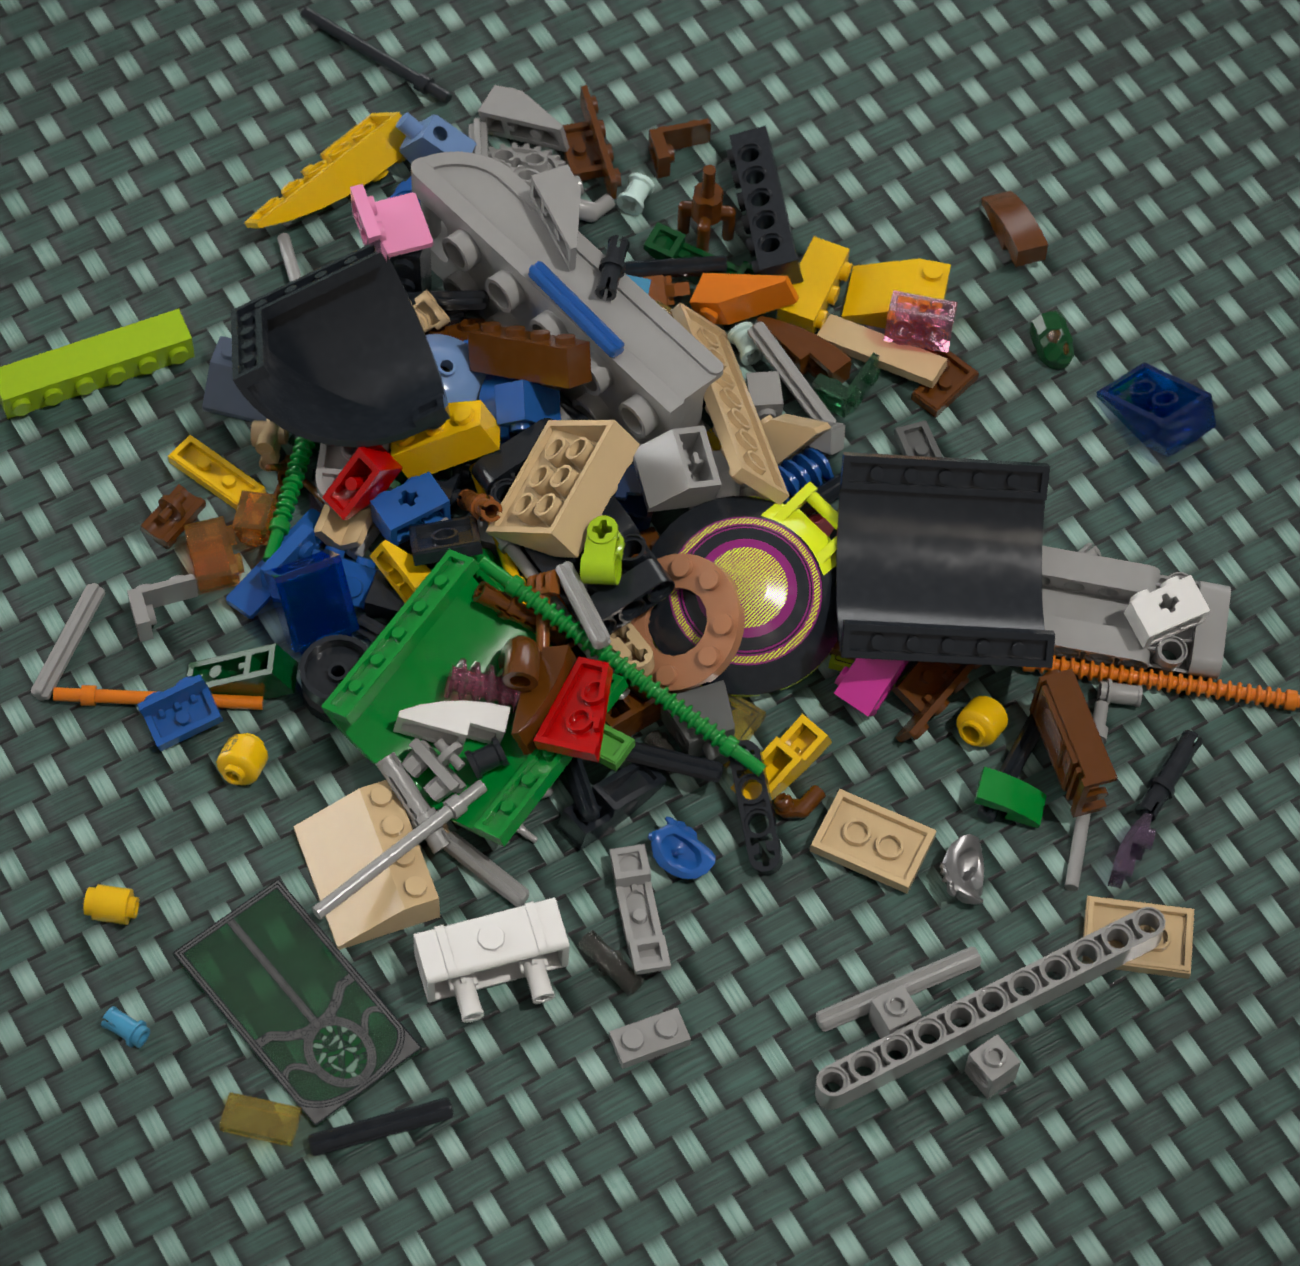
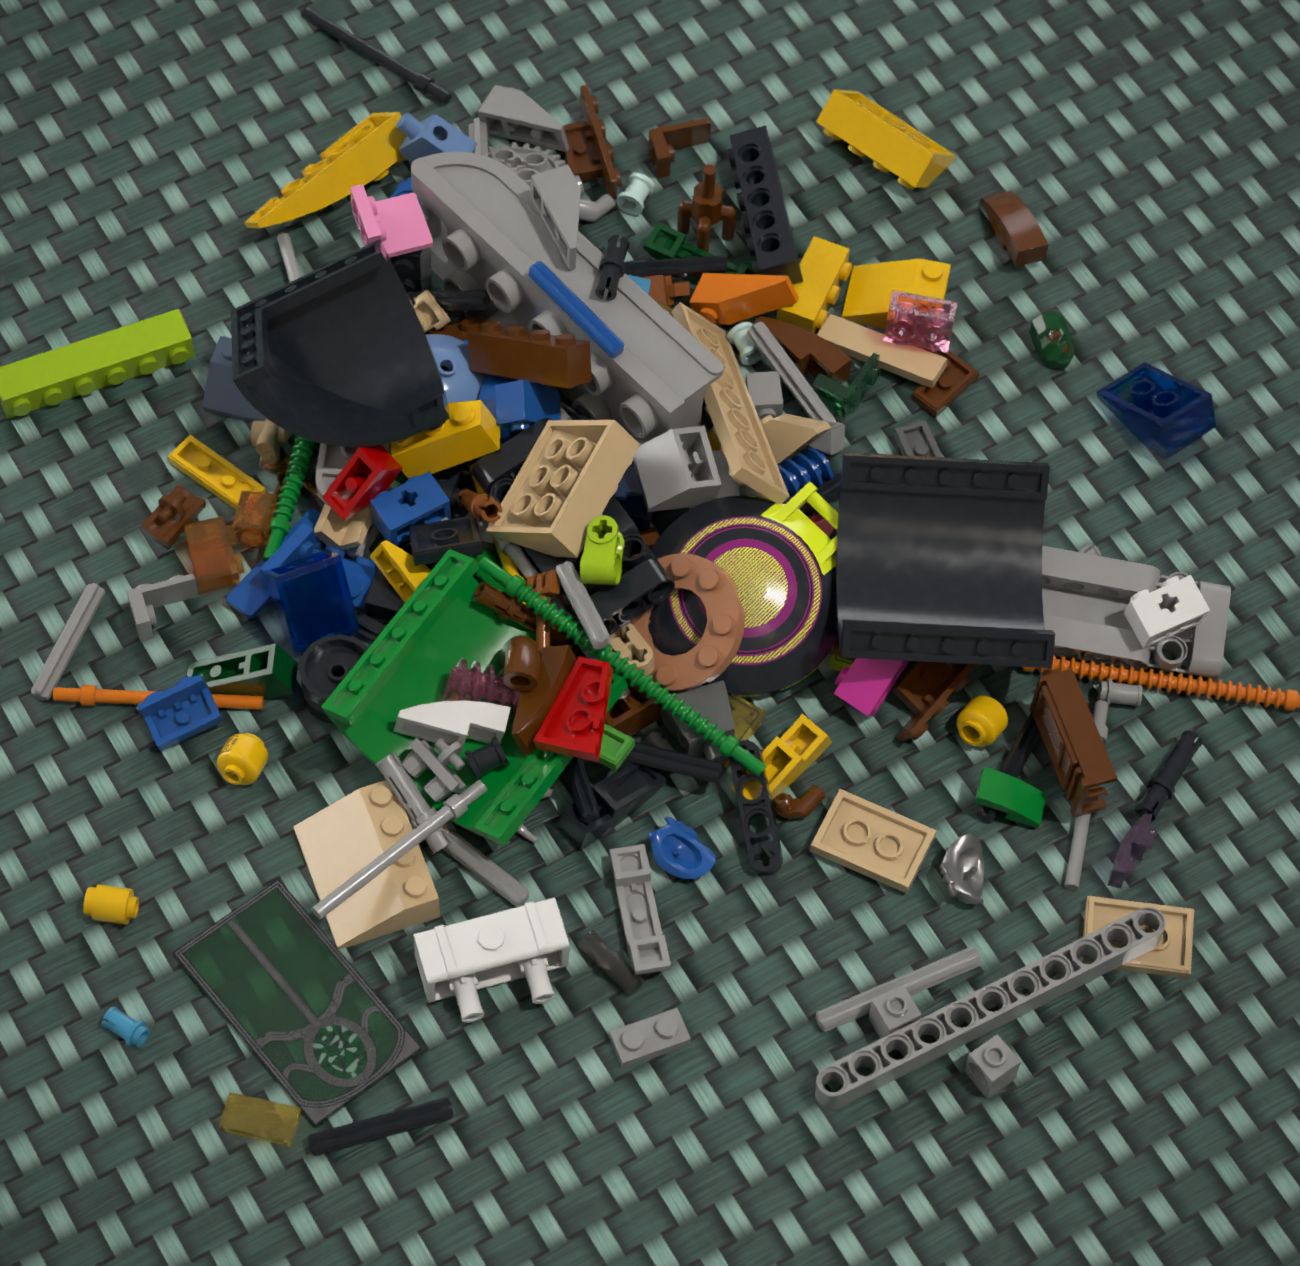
none -> yellow slope [816,89,956,190]

